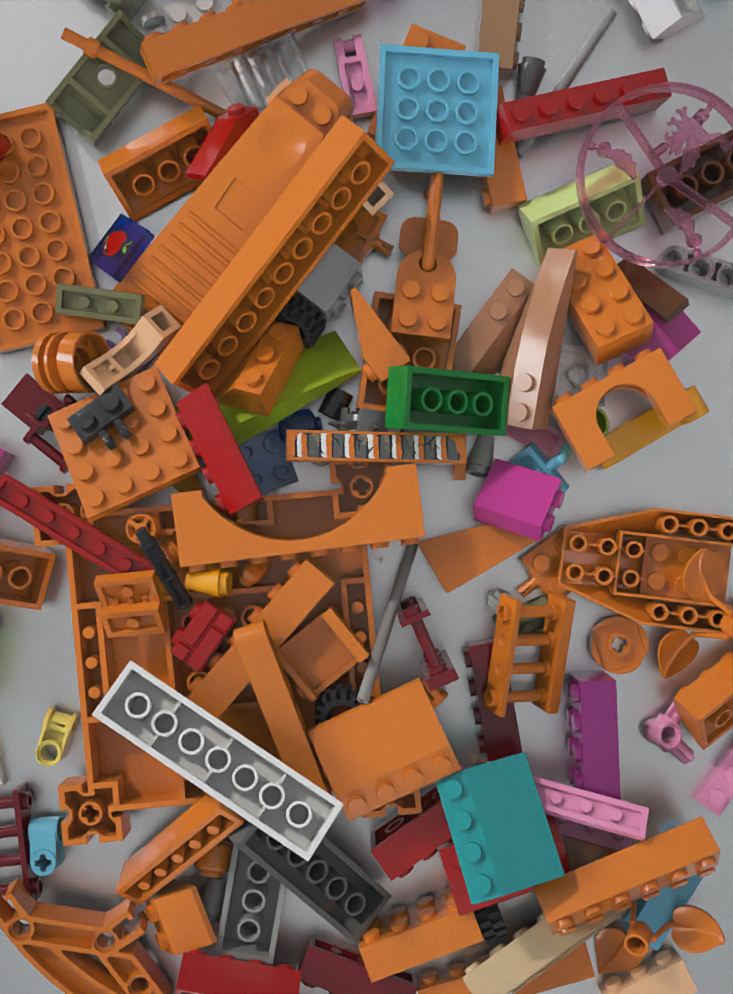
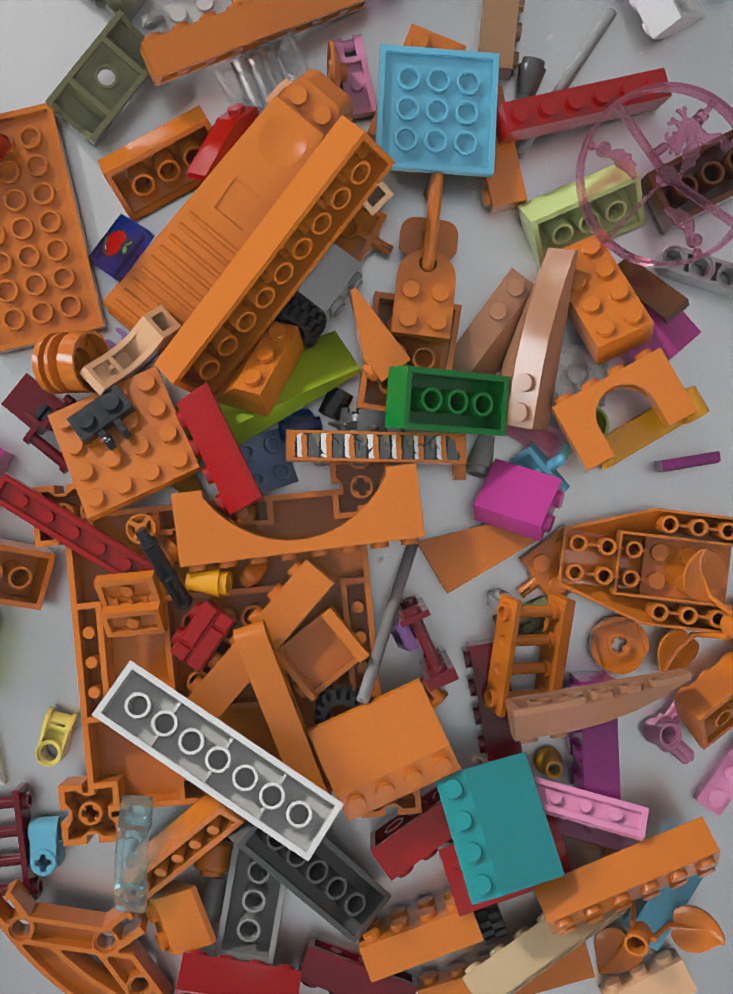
olive plate [55,283,146,324] -> none
orange bar [61,27,227,118] -> none
none -> clear light blue slope [114,795,154,913]
none -> orange dish [327,40,347,88]
none -> medium lavender plate [391,618,419,652]
none -> nougat wedge [505,668,692,744]
none -> light orange cone [534,747,563,779]
none -> magenta tile [654,451,721,472]

